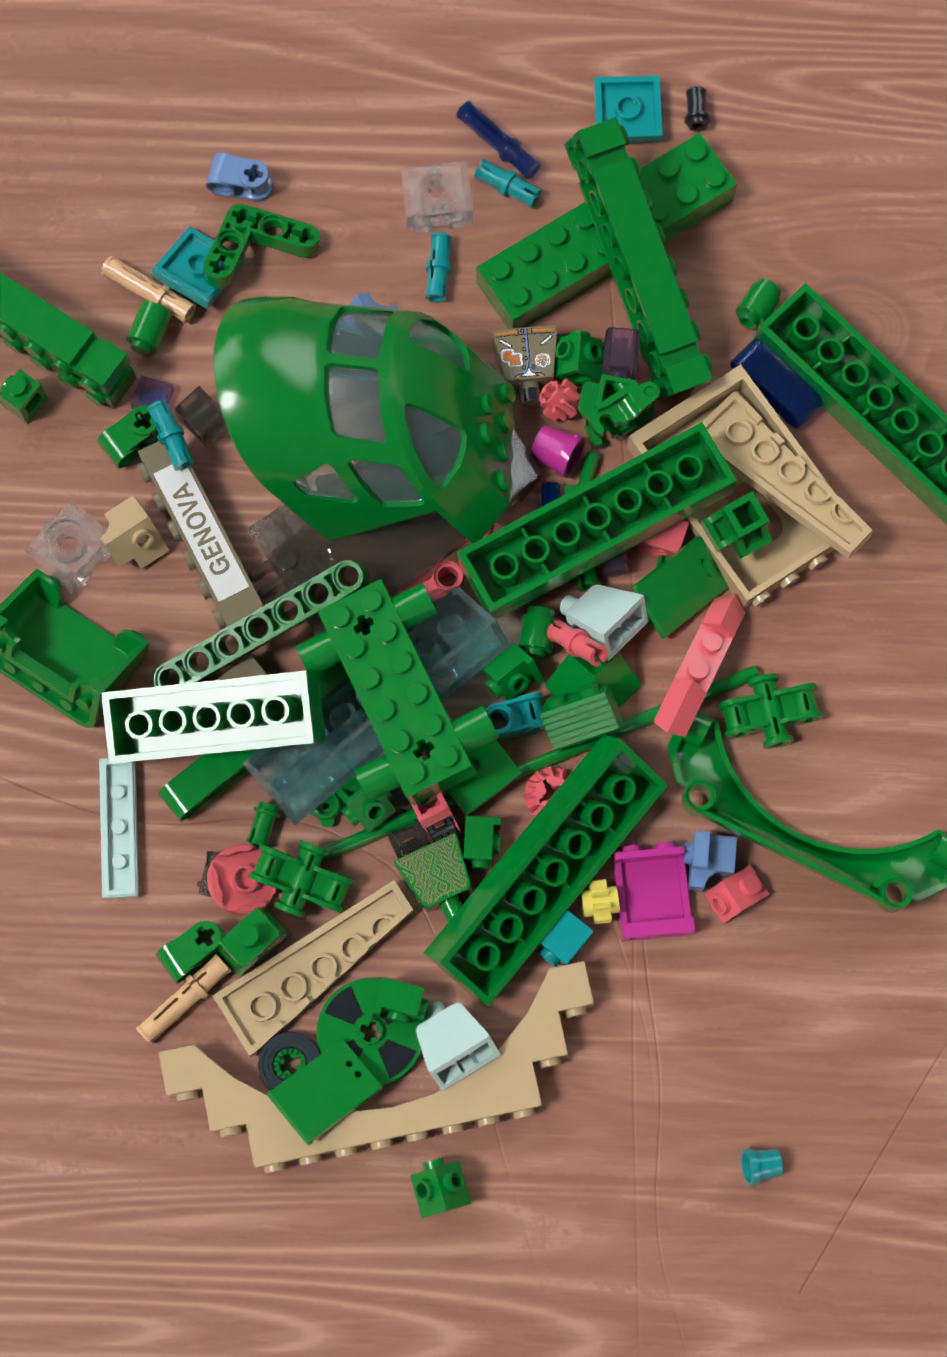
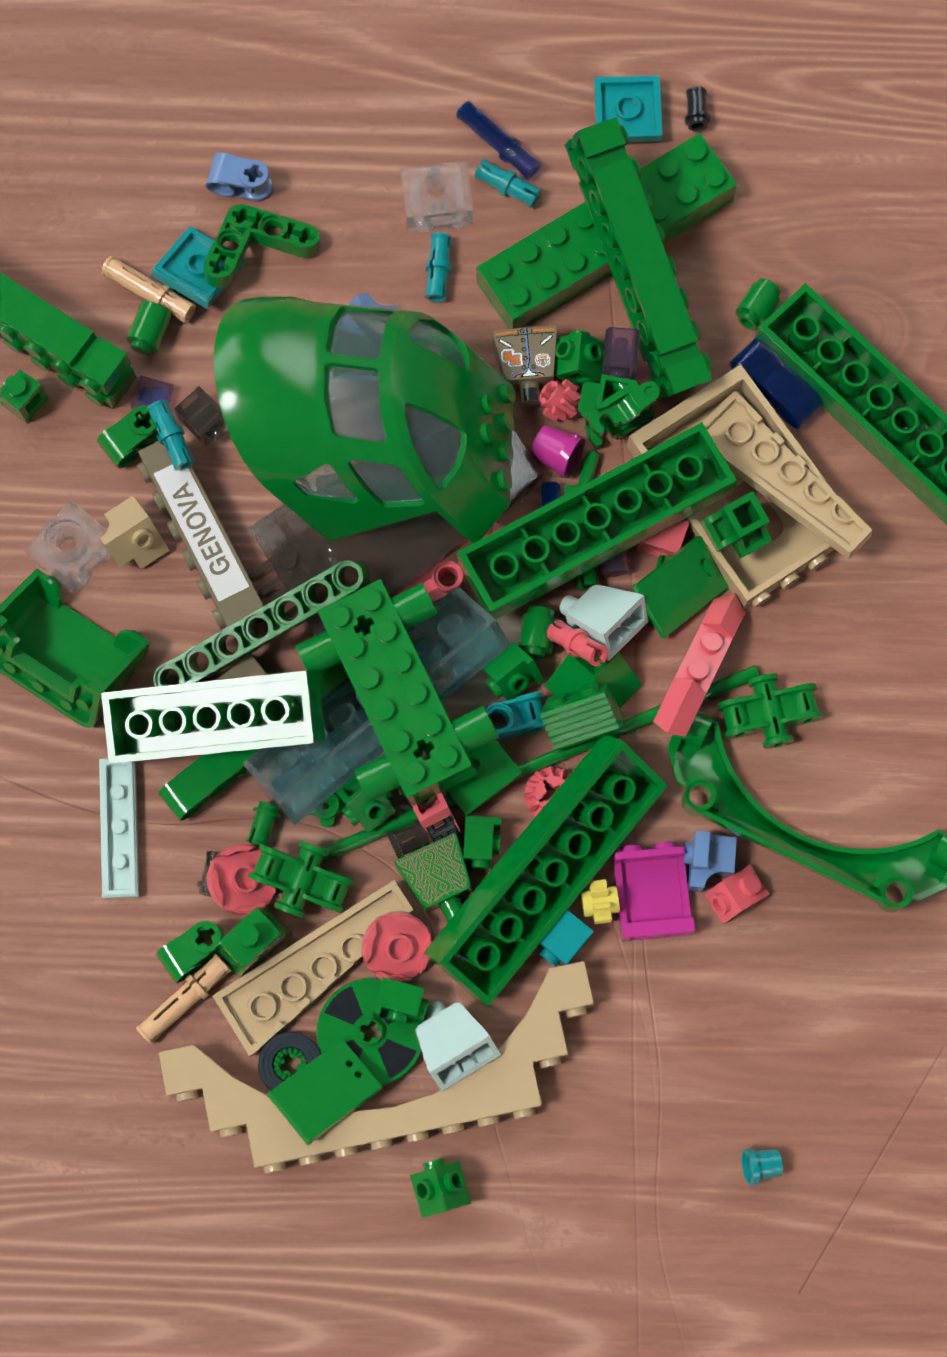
none -> coral tile [361,911,433,983]

